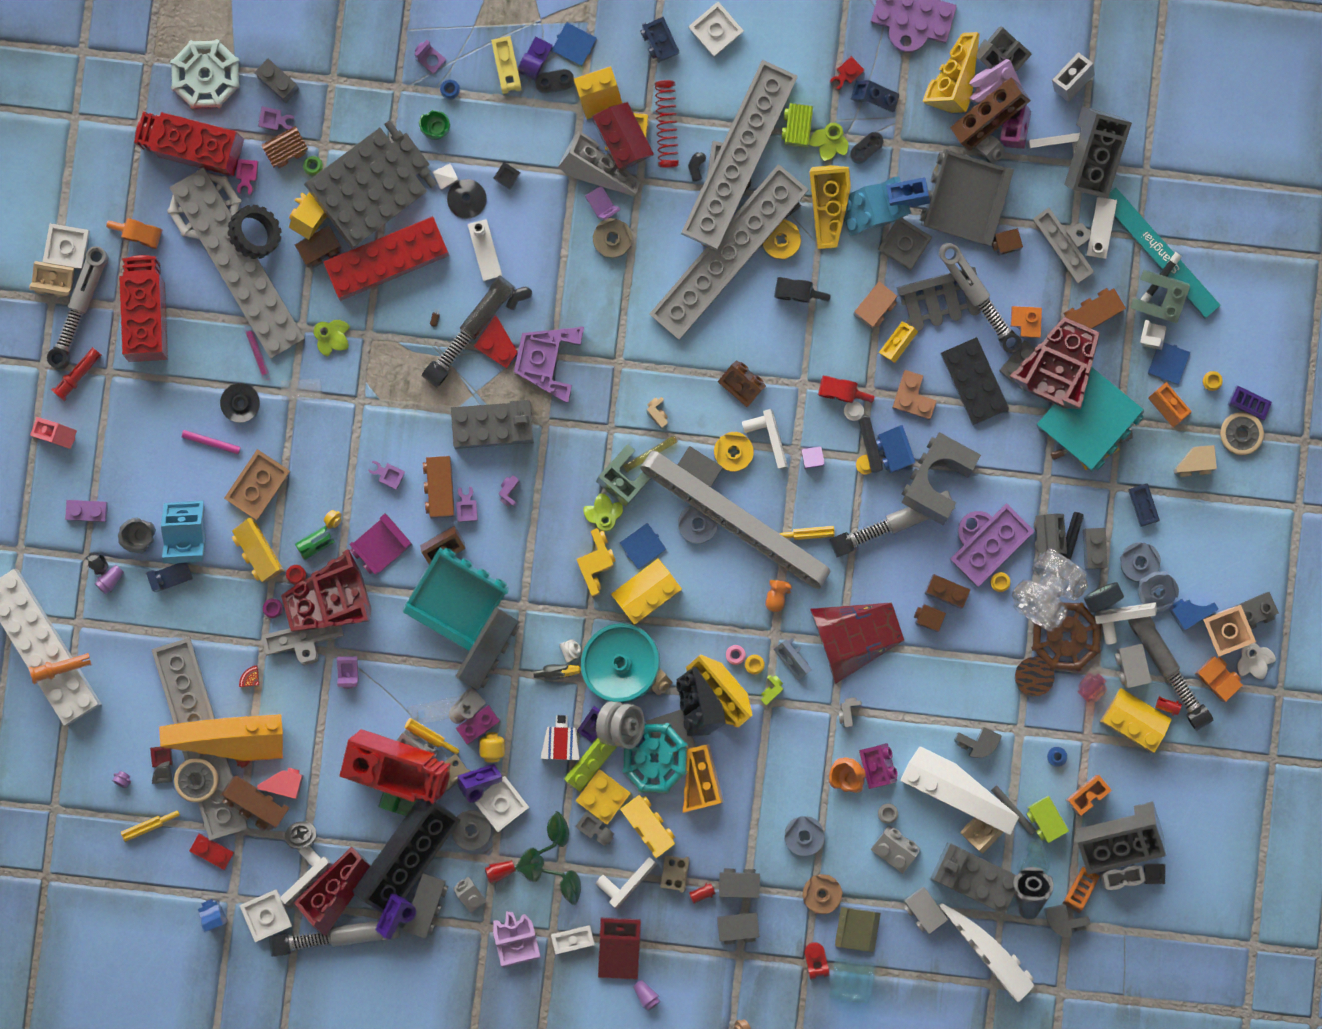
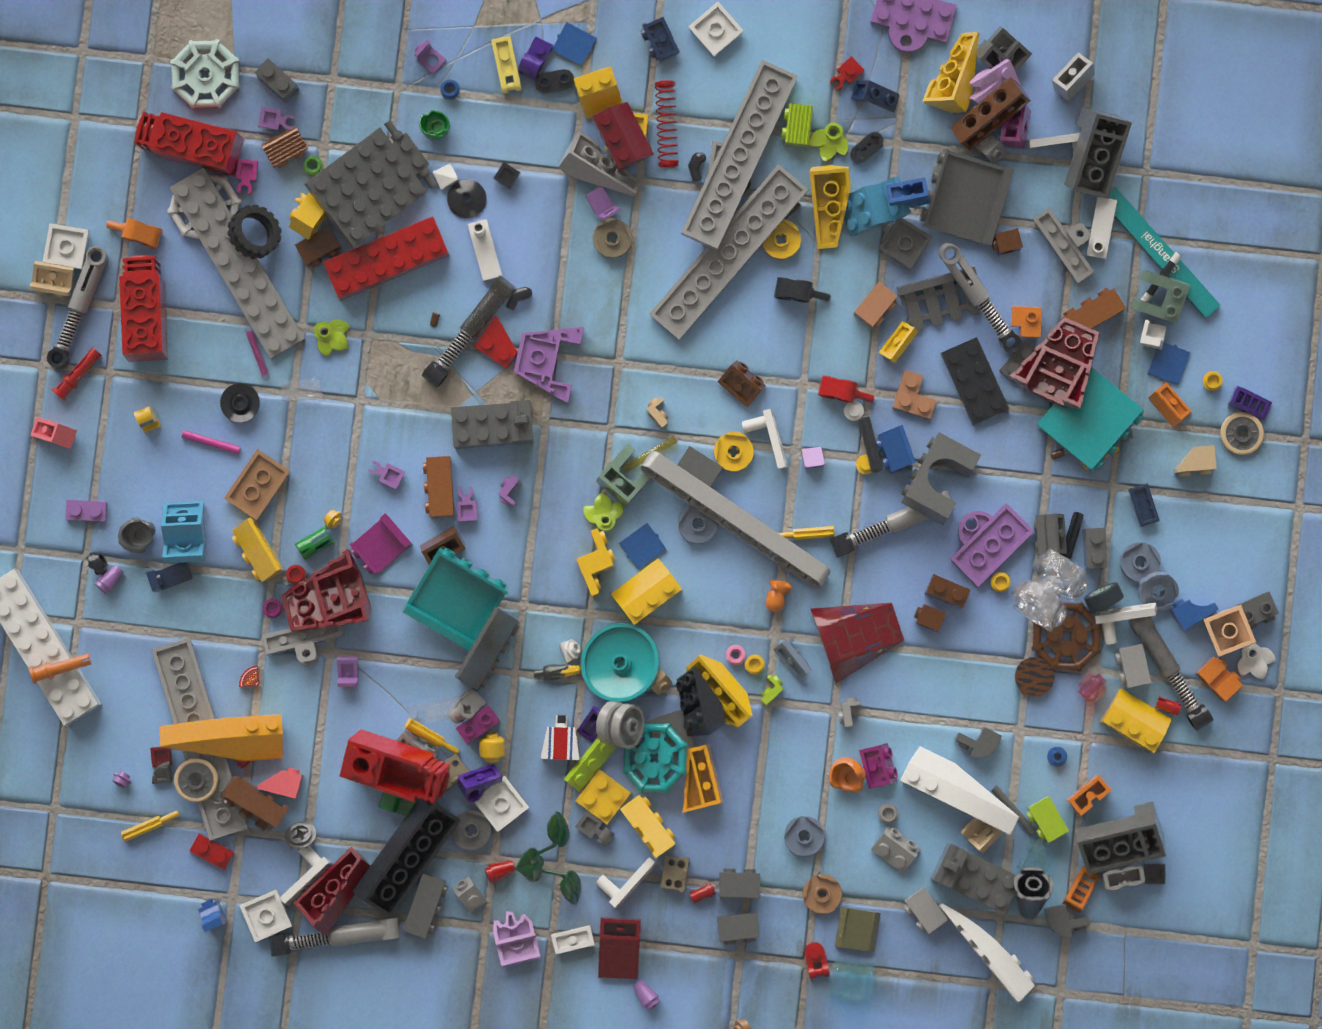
dark purple plate [375,894,417,940] -> none
none -> yellow leg [134,406,161,433]

